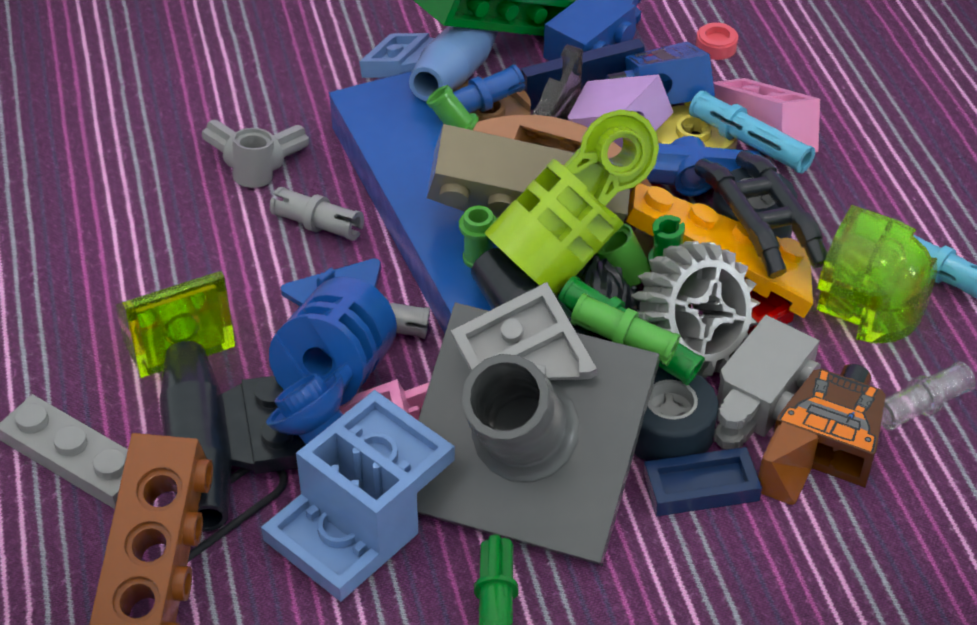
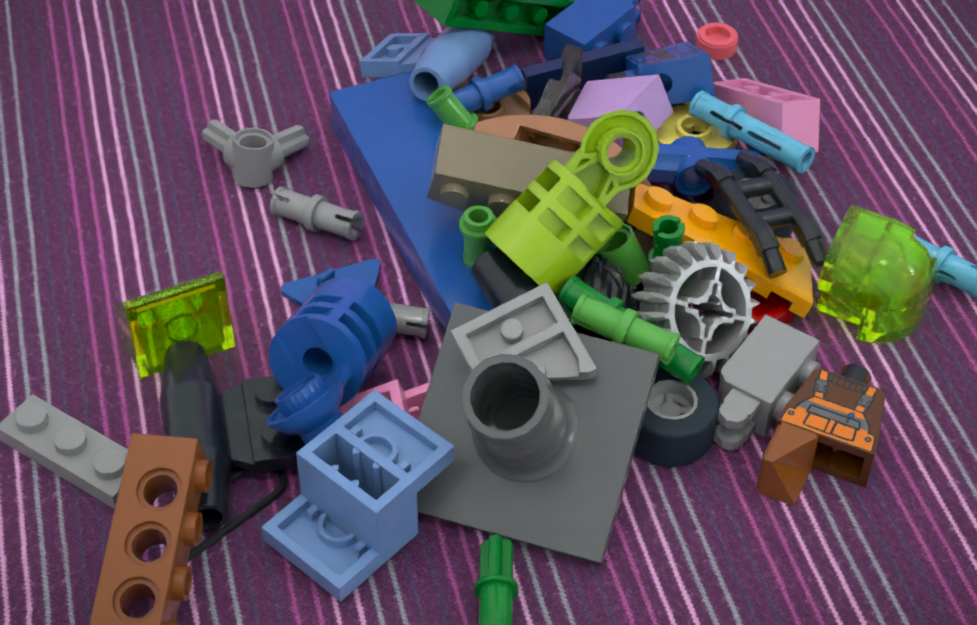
dark blue tile [643,447,762,517] -> none
clear pin [881,361,976,431] -> none

